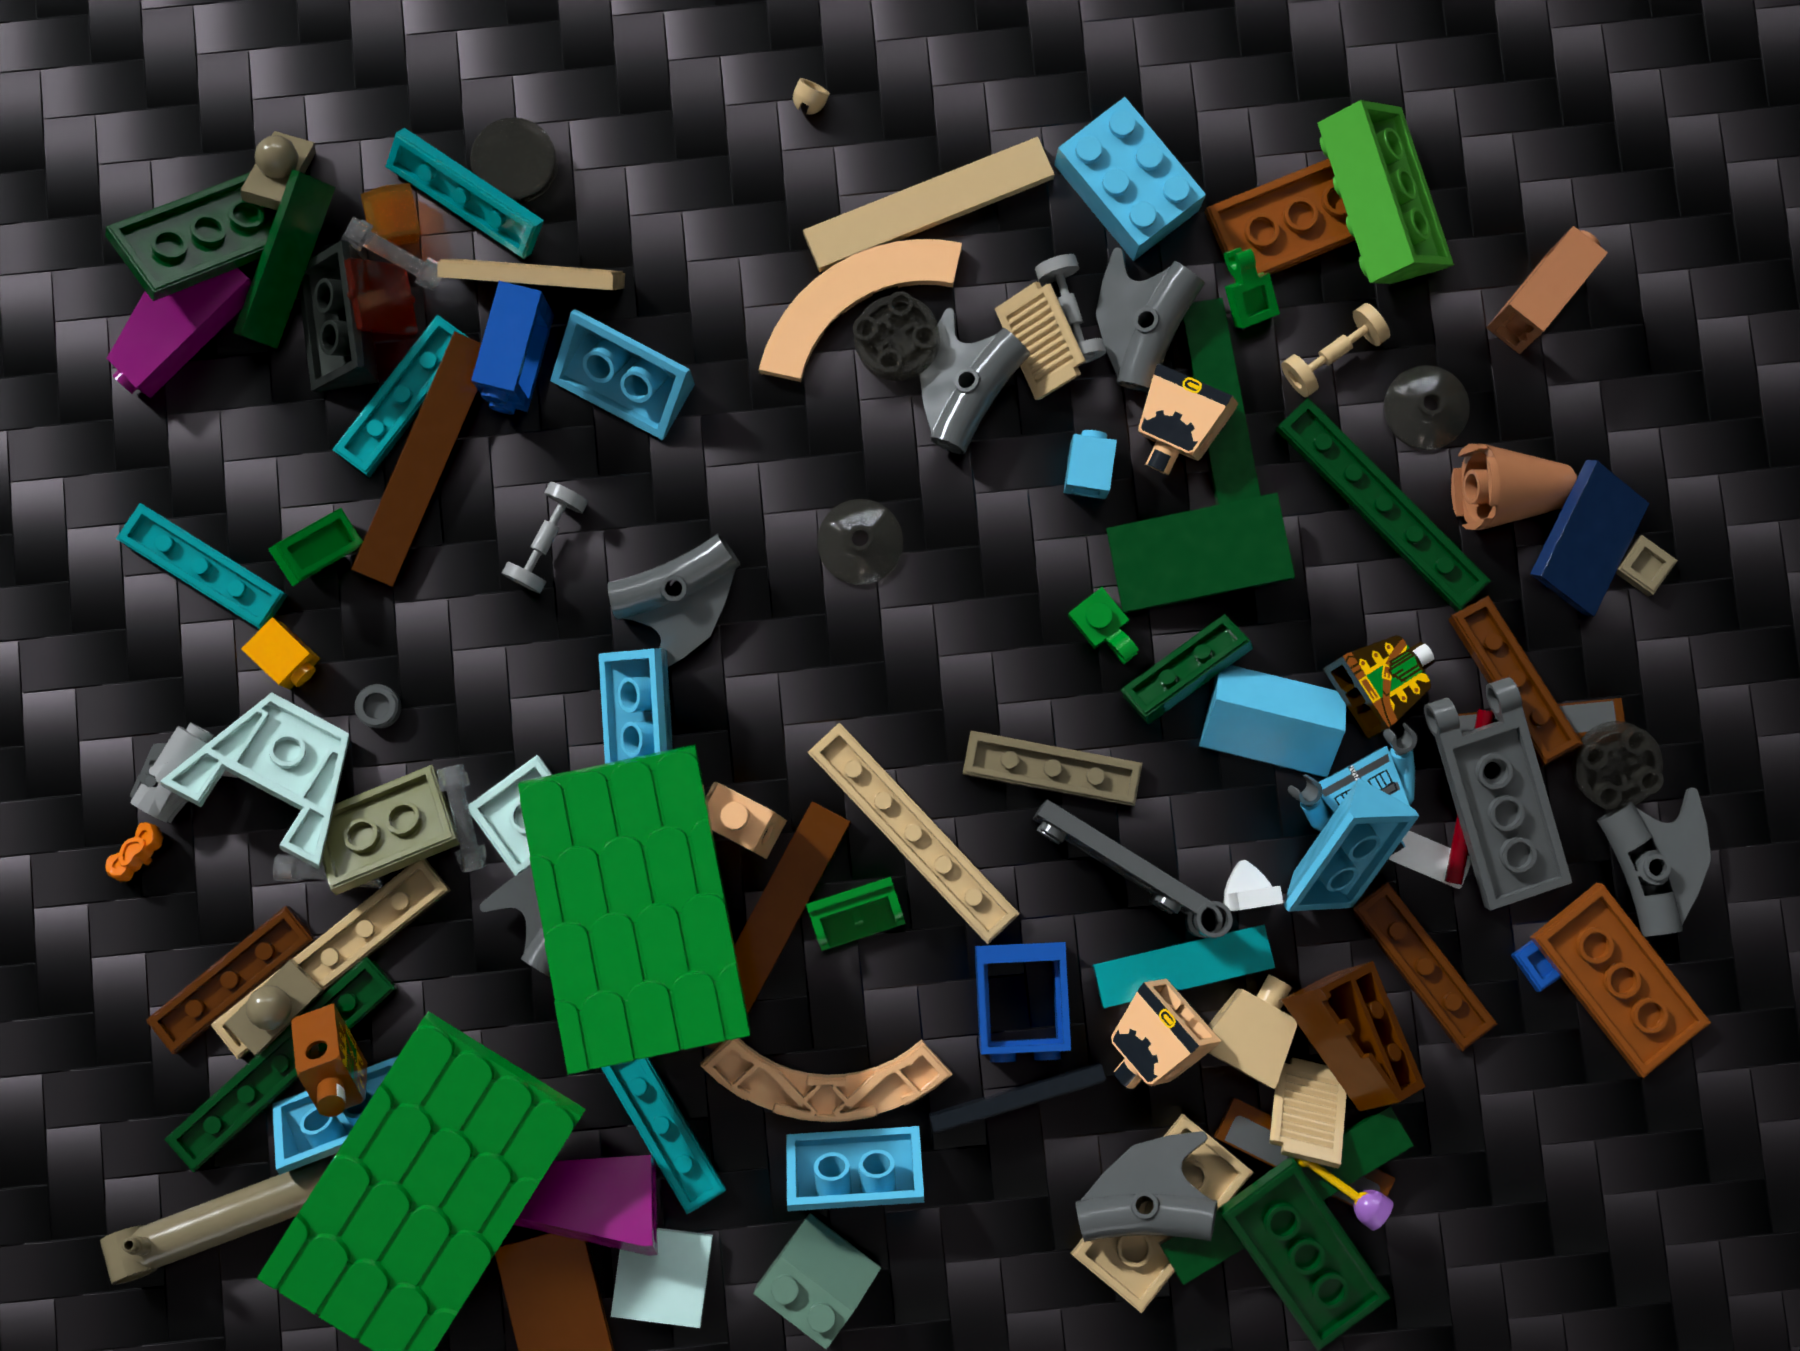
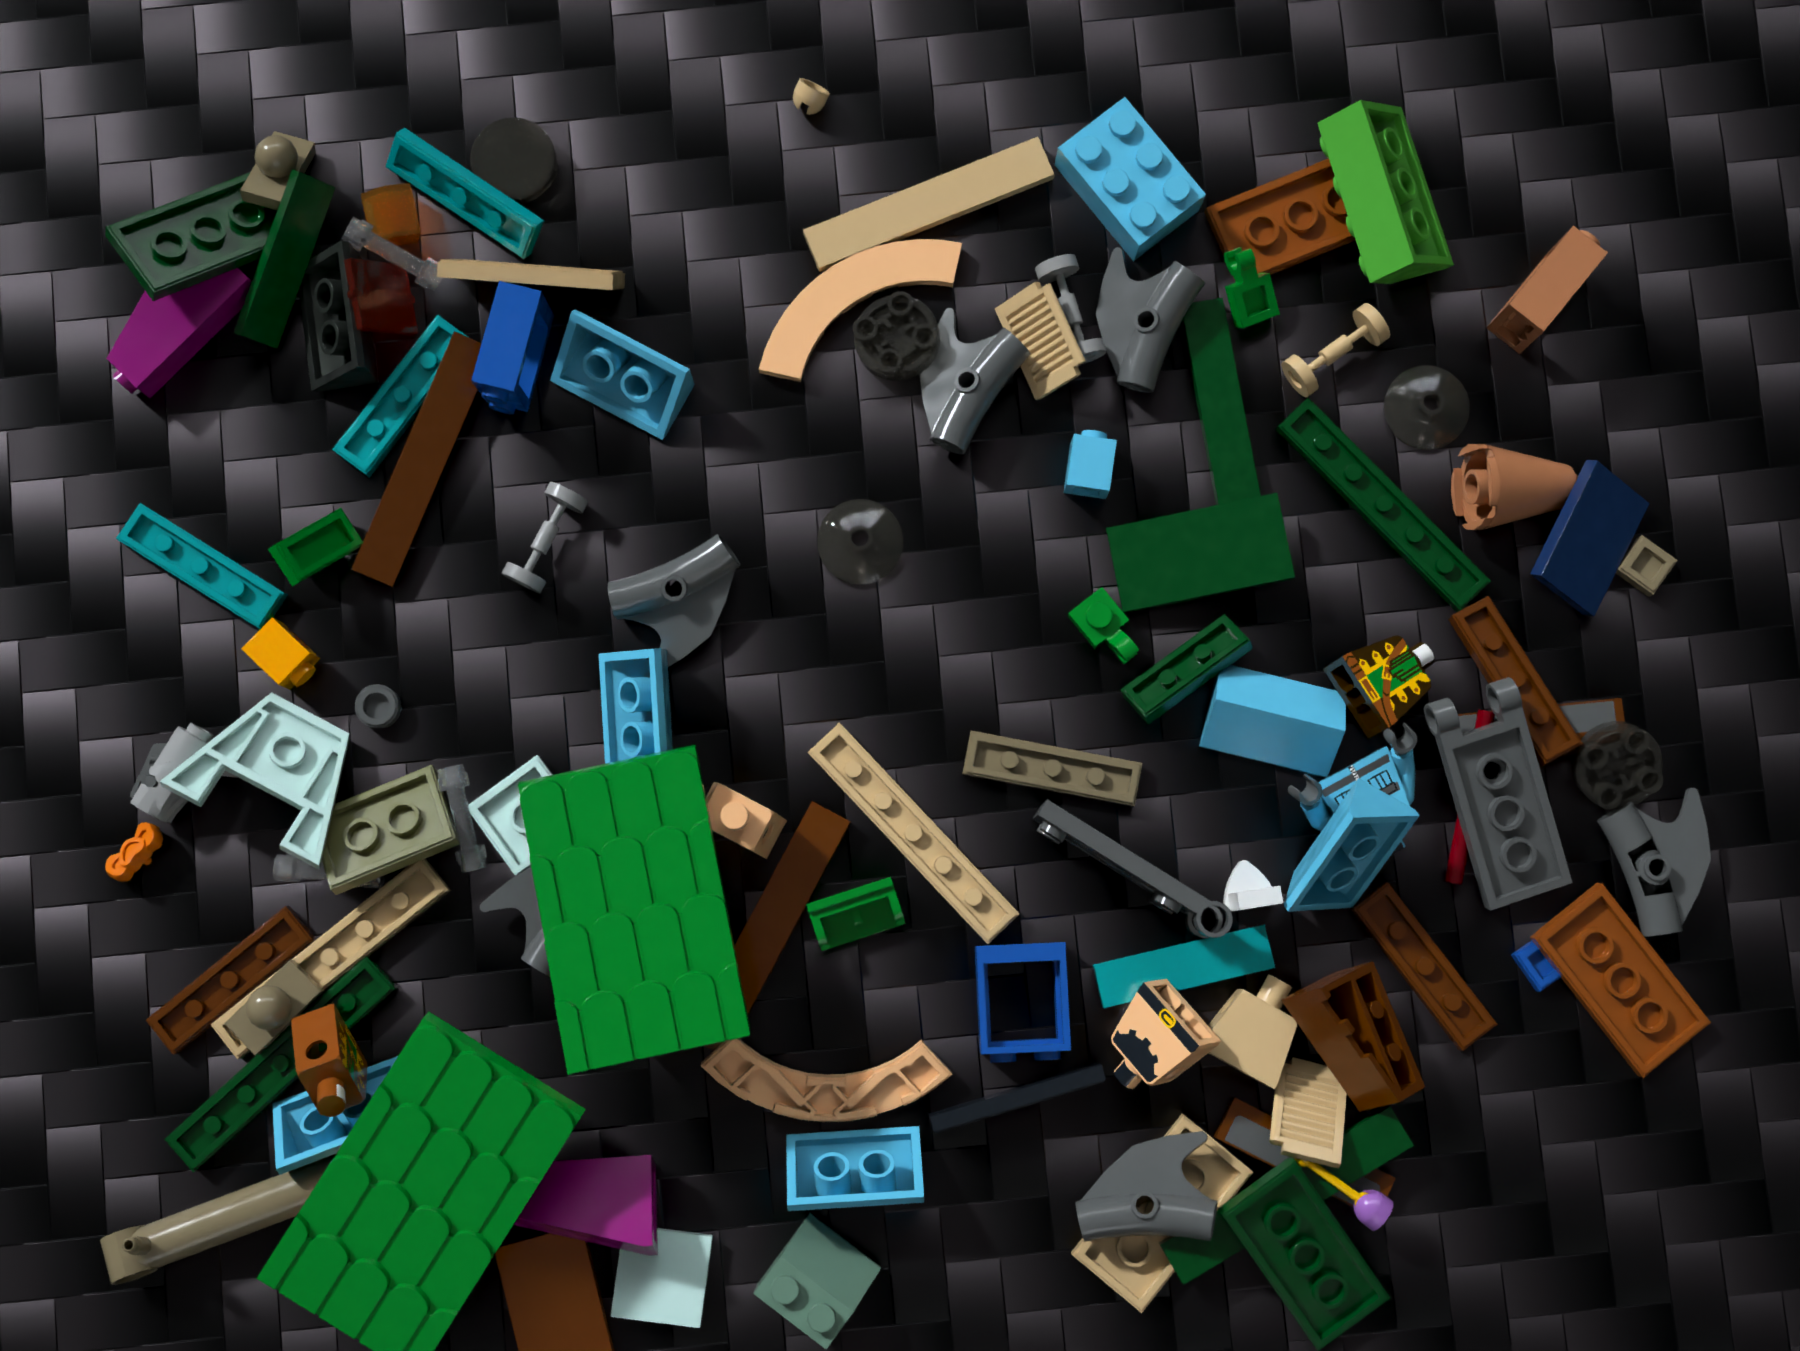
teal tile [601,1057,727,1214] -> none
light nougat torso [1138,363,1238,475] -> none
white sticker [1389,831,1471,889] -> none

